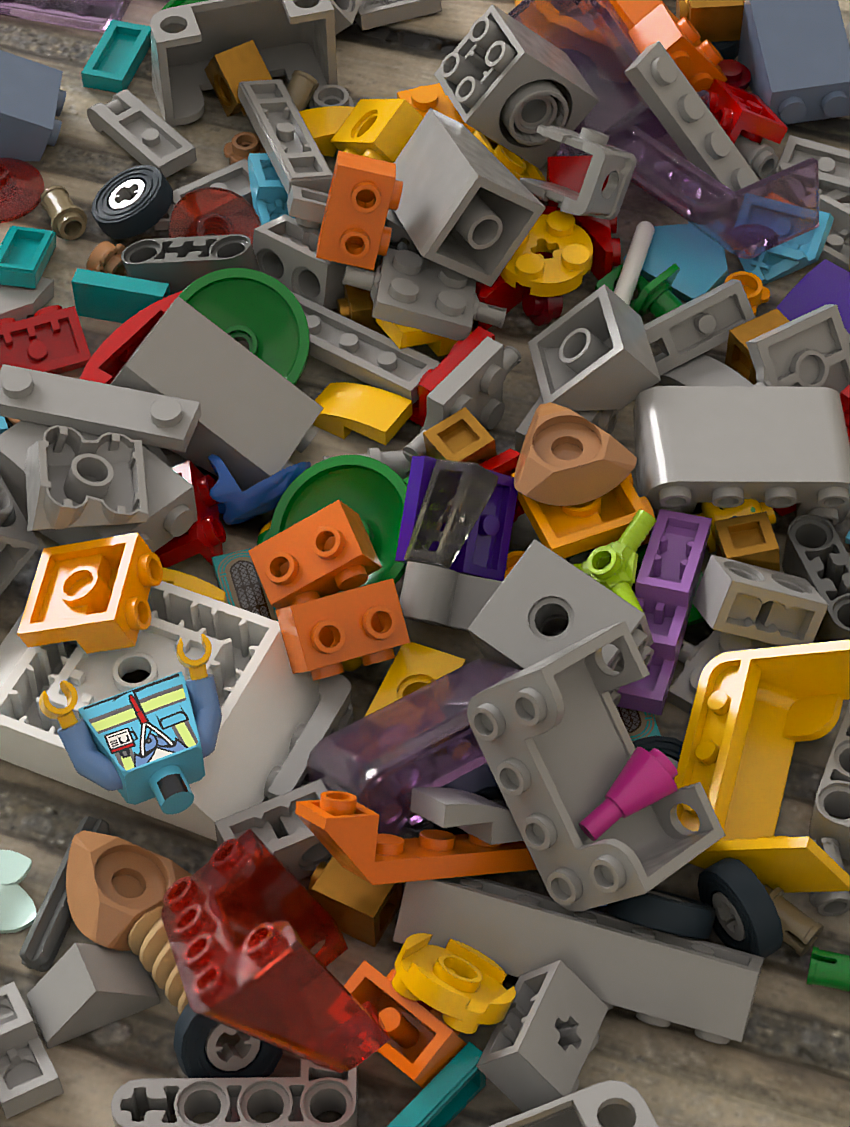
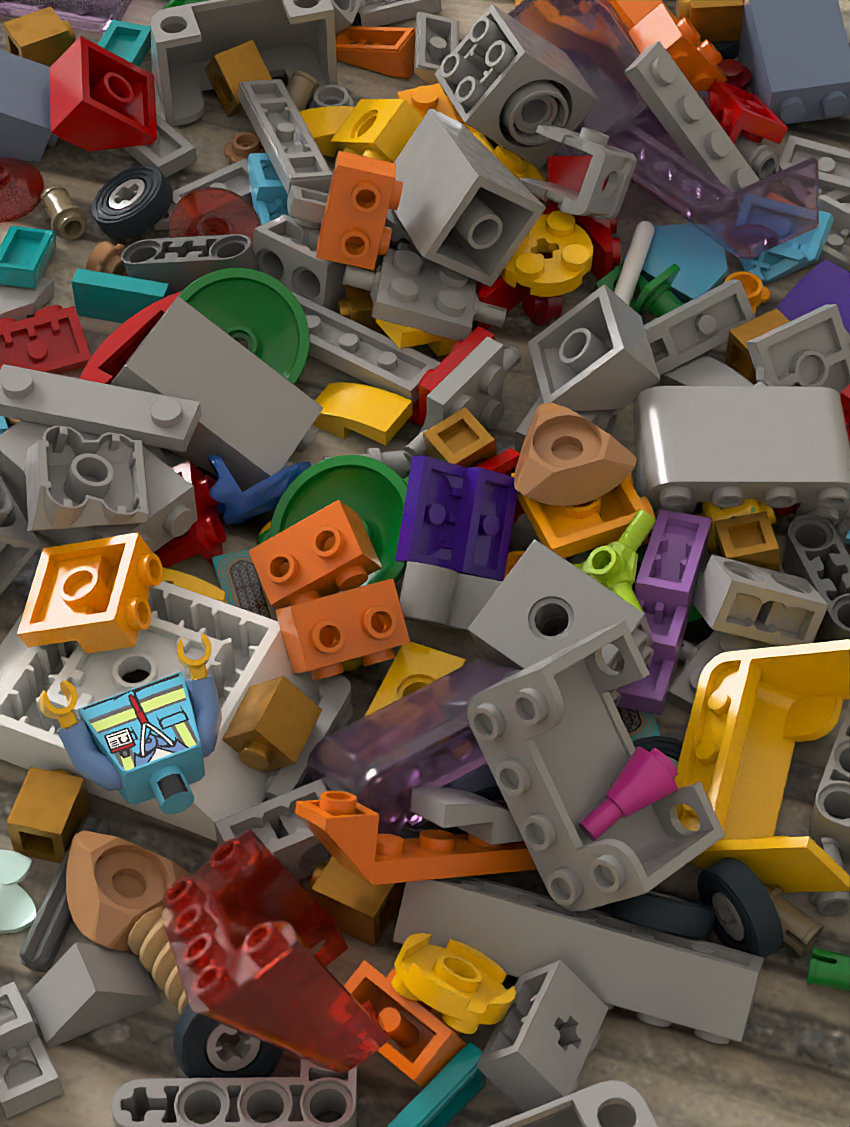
clear smoke slope [404,459,499,569] -> none
none -> pearl gold brick [3,6,76,67]
none -> pearl gold brick [6,767,91,864]
none -> red slope [49,36,157,152]
none -> pearl gold brick [222,676,322,773]
none -> orange slope [335,26,416,79]
none -> light grey slope [414,12,459,95]

